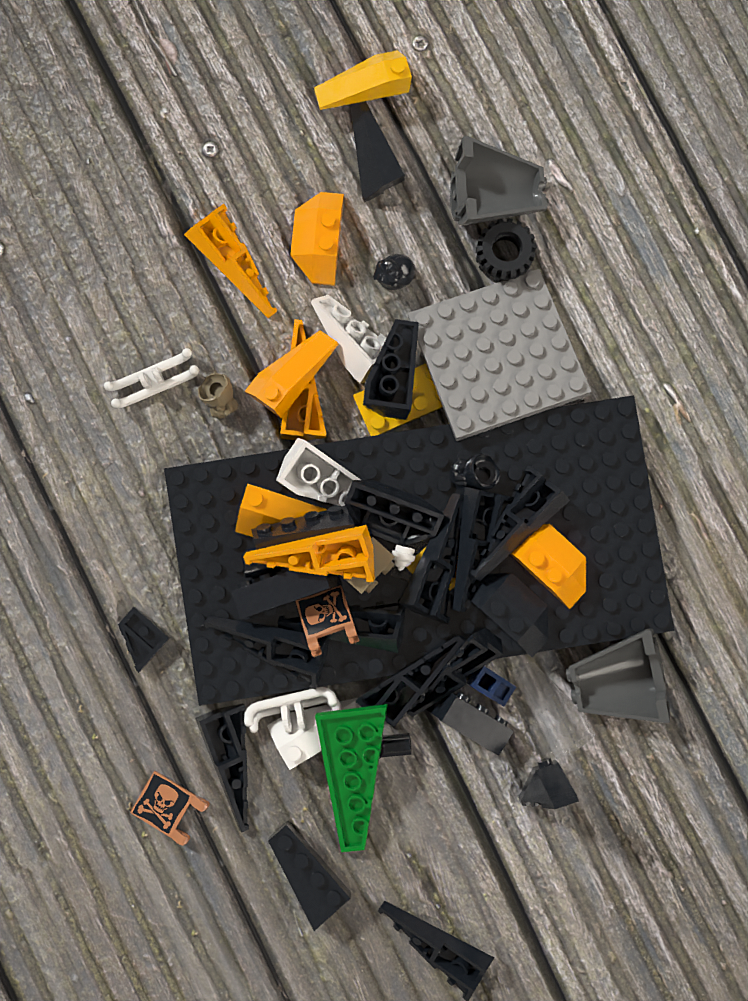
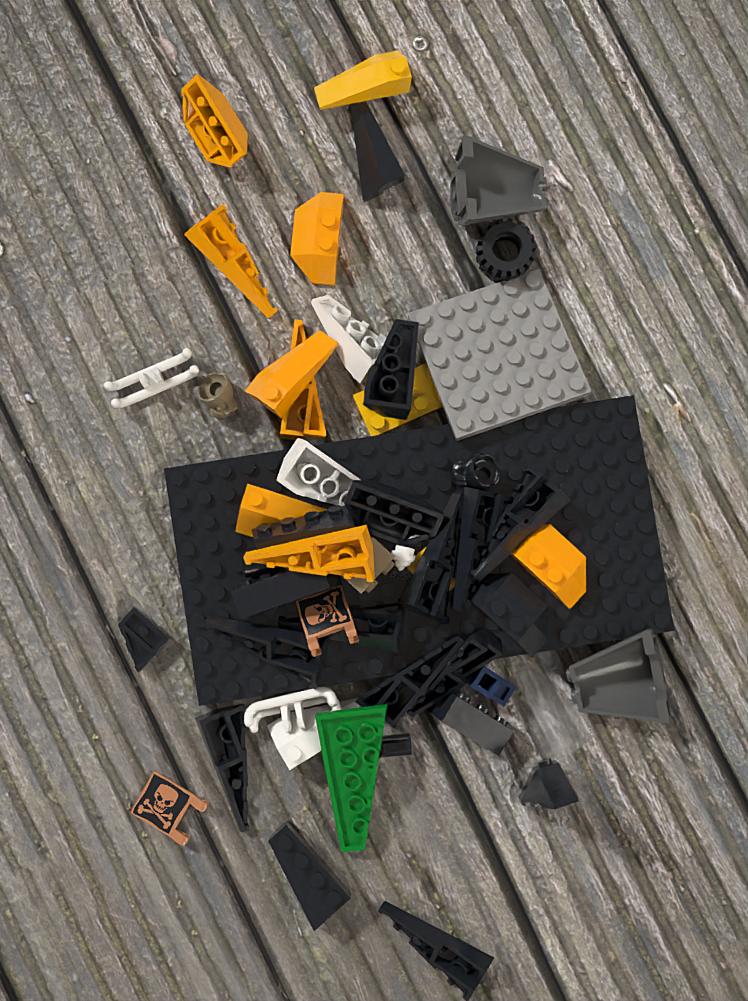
black hair [373,254,415,290] -> none
none -> light orange wedge [181,74,248,167]

